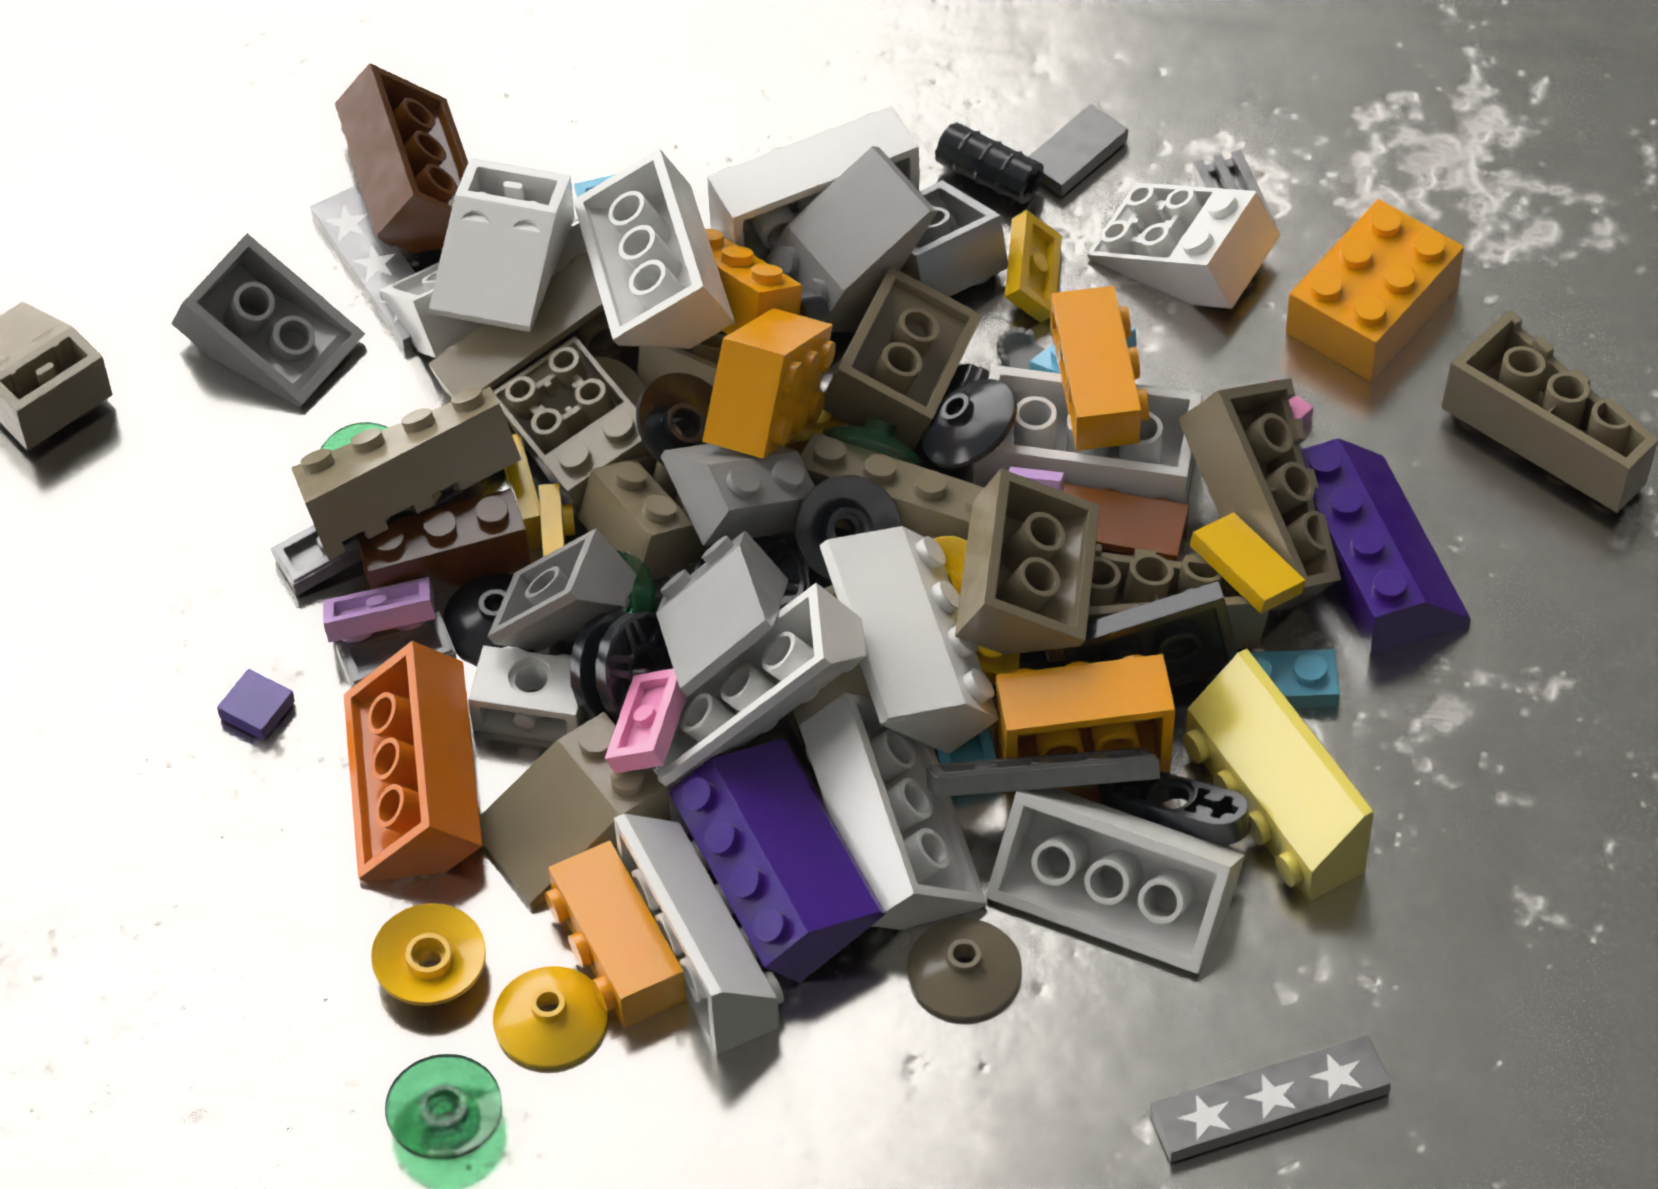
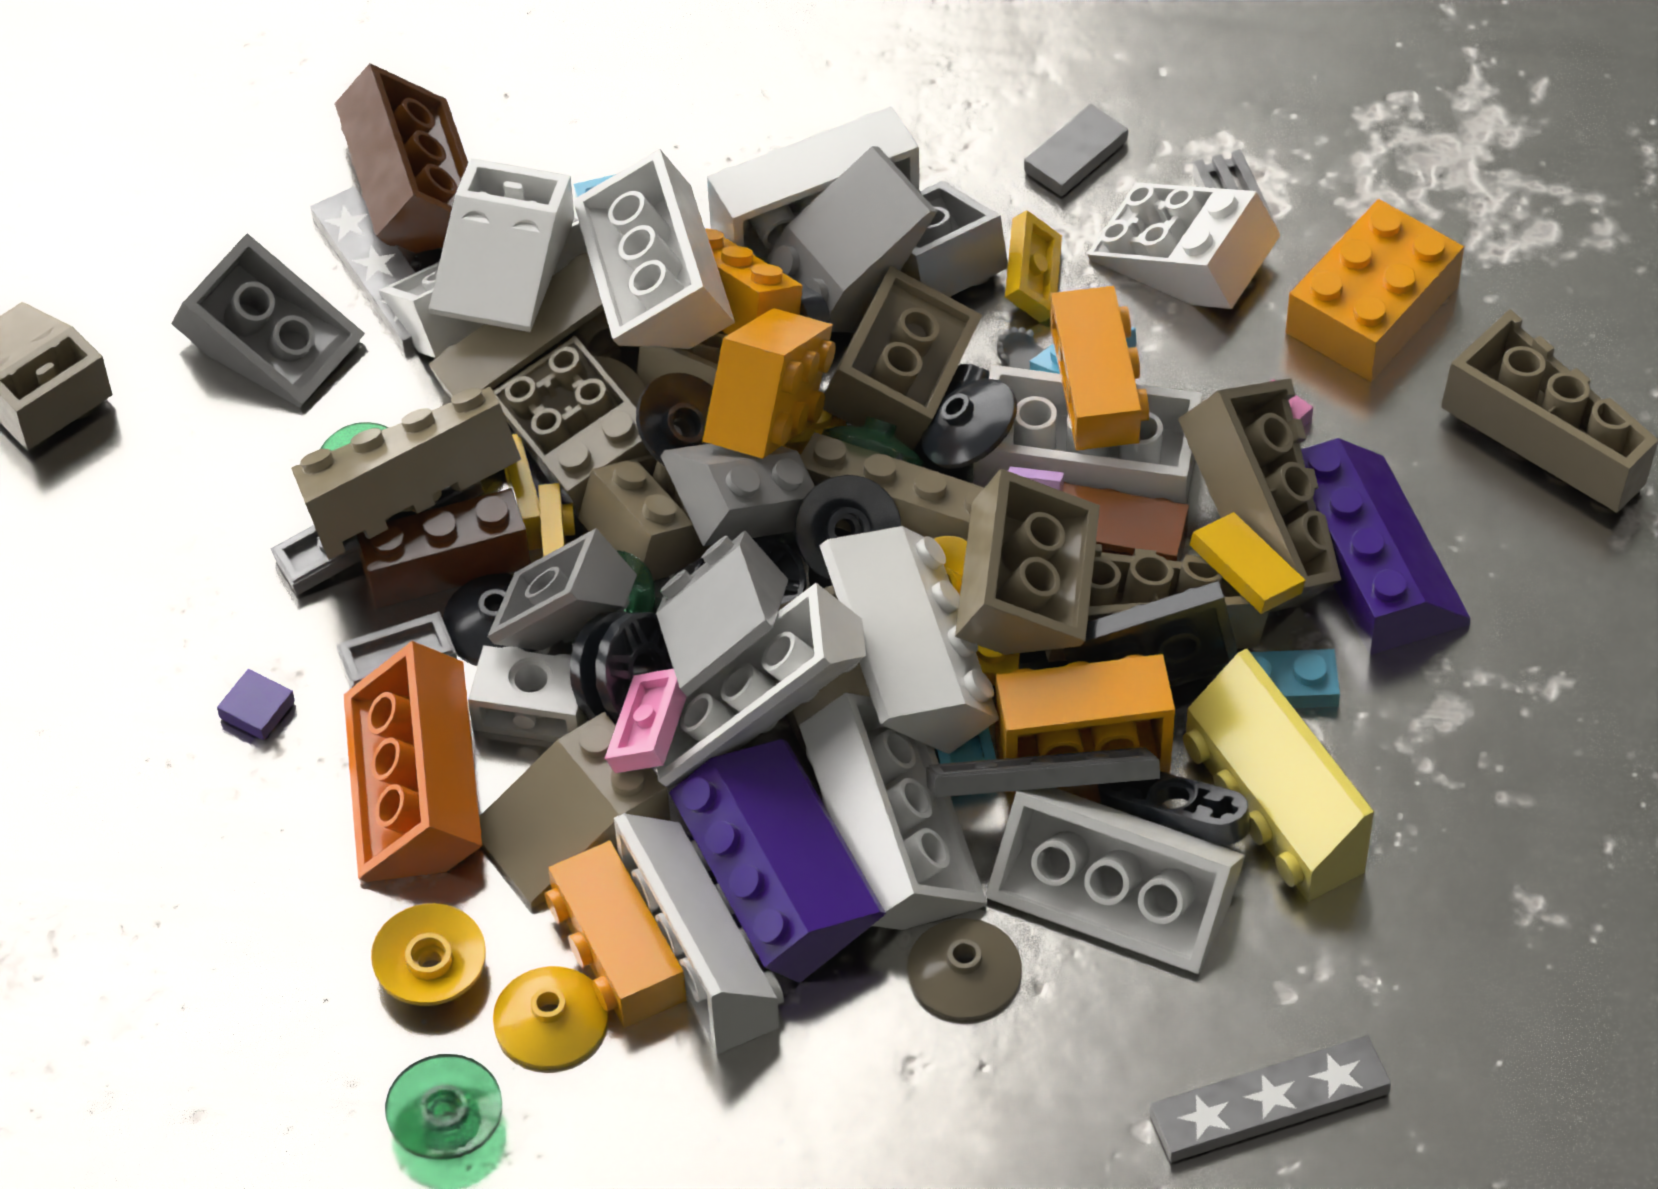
lavender plate [323,576,435,643] -> none
black axle [935,122,1044,204] -> none

